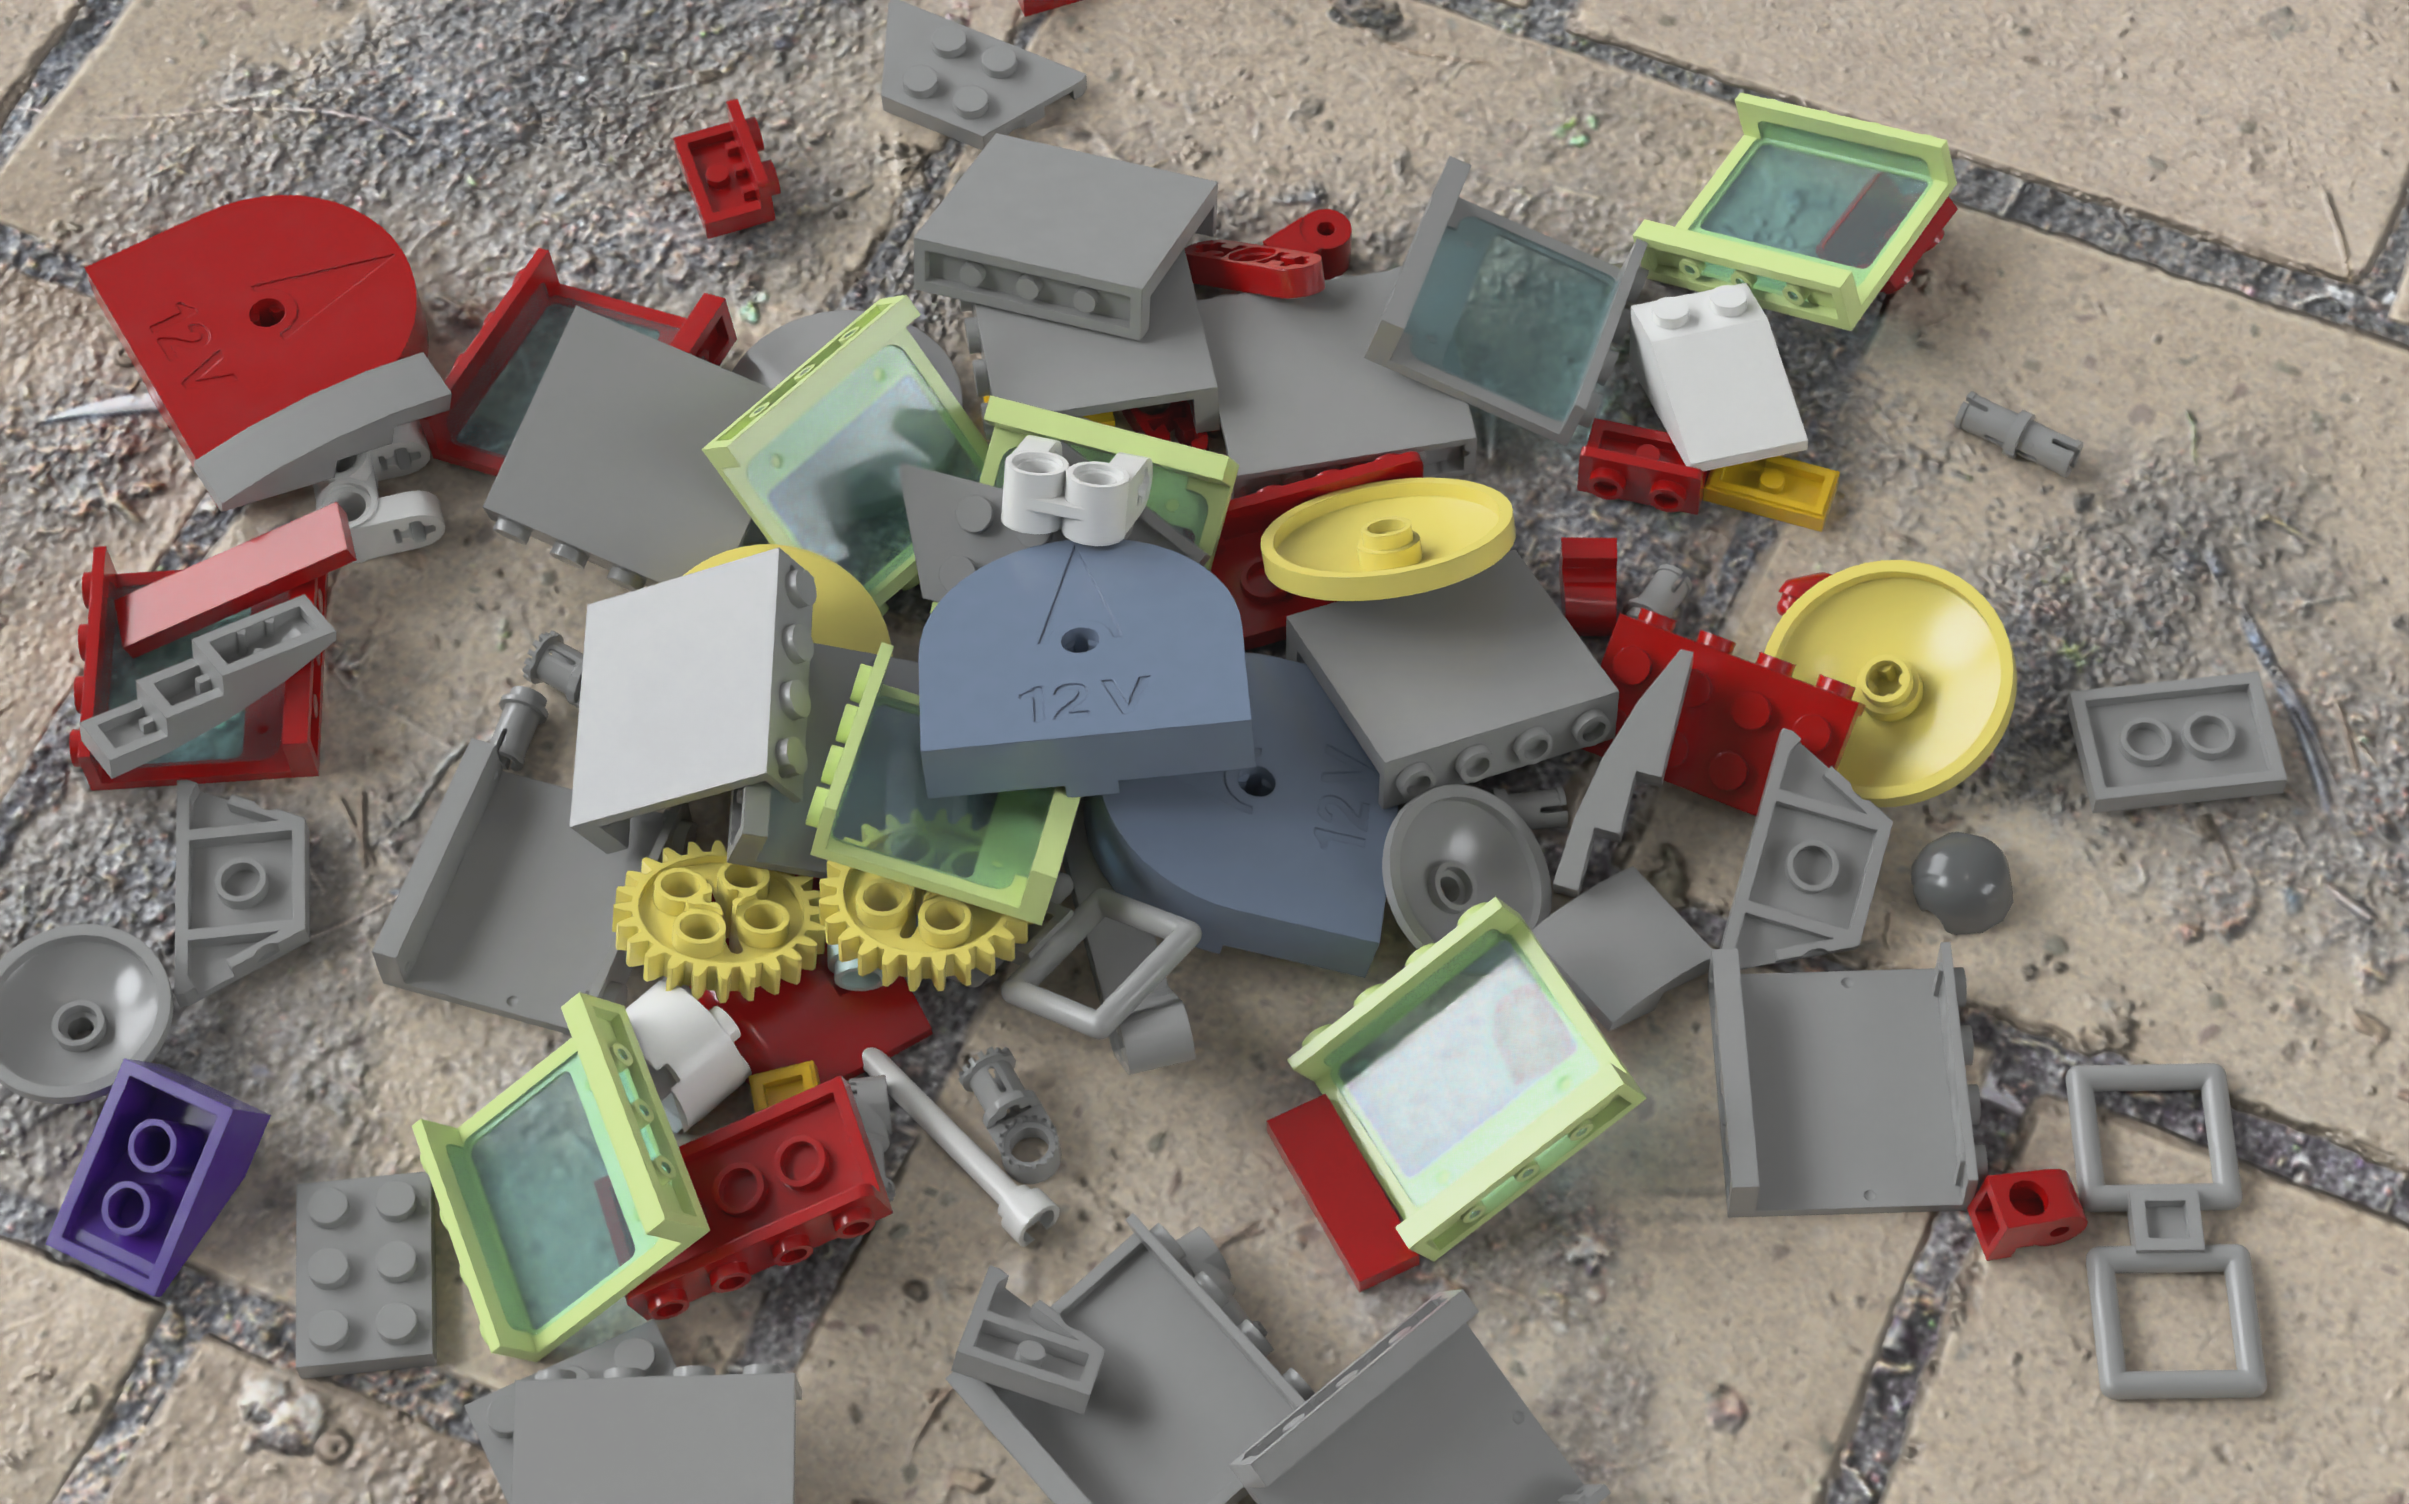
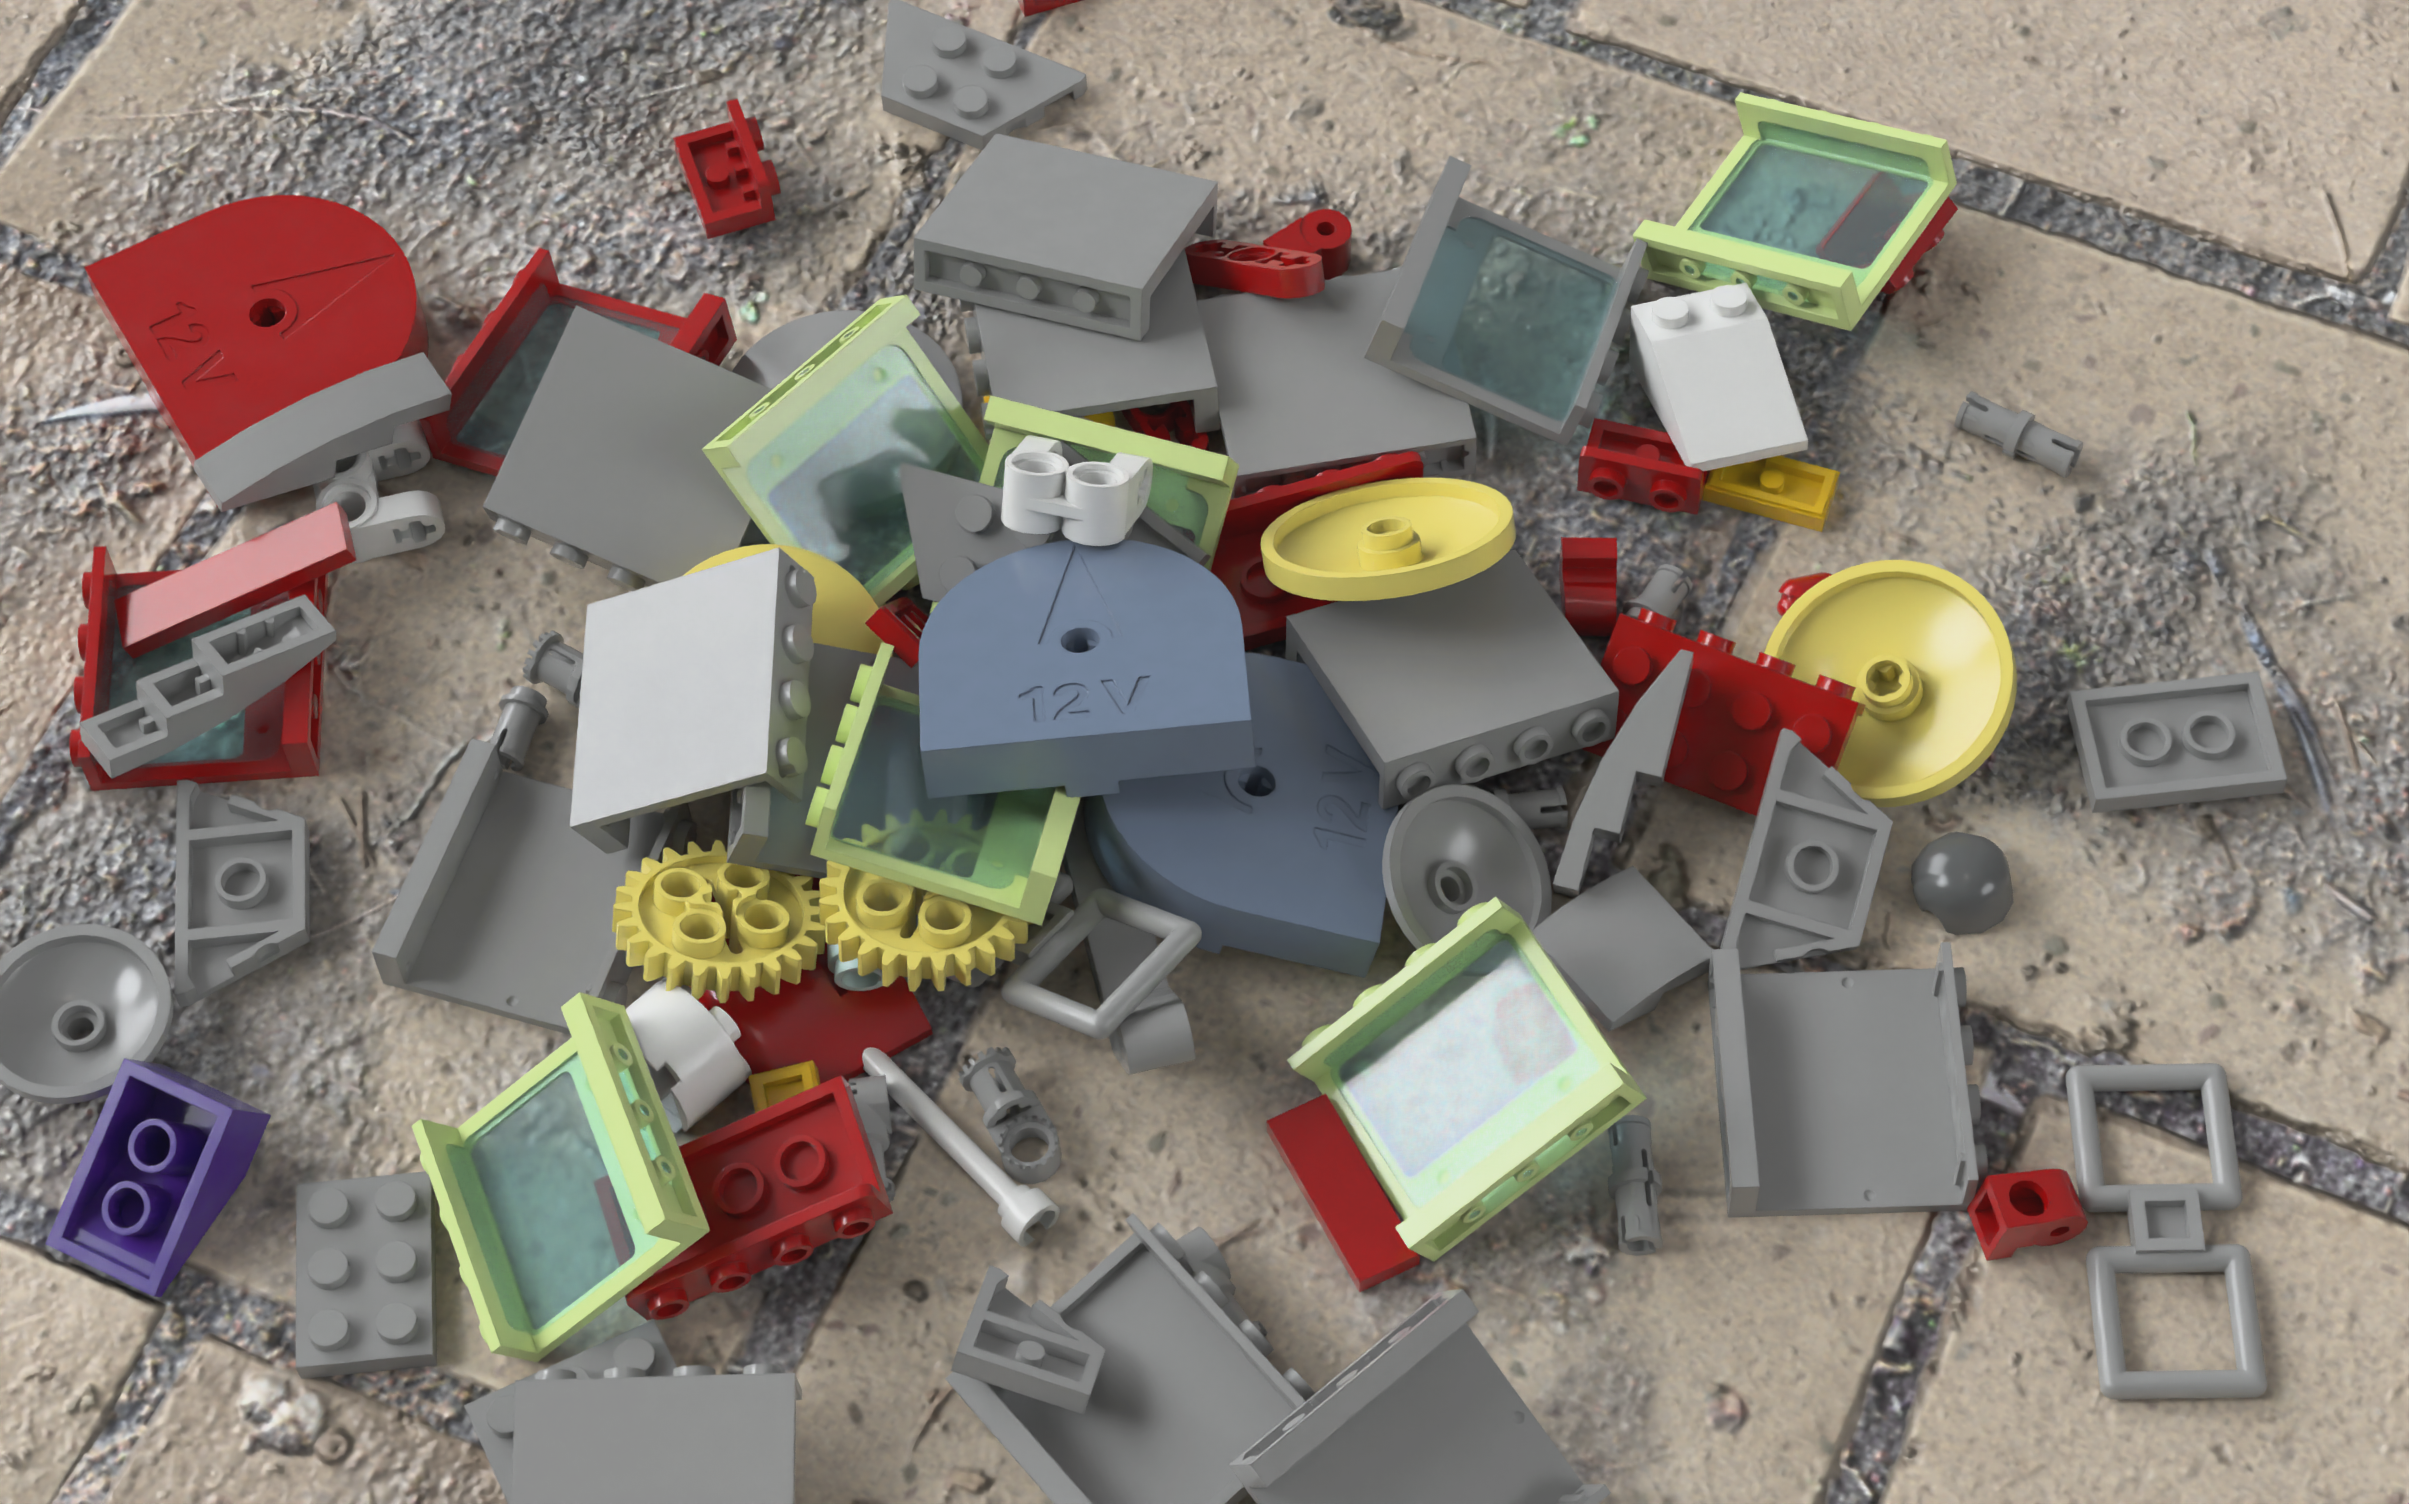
none -> red tile [865,597,929,668]
none -> light grey pin [1608,1115,1663,1256]

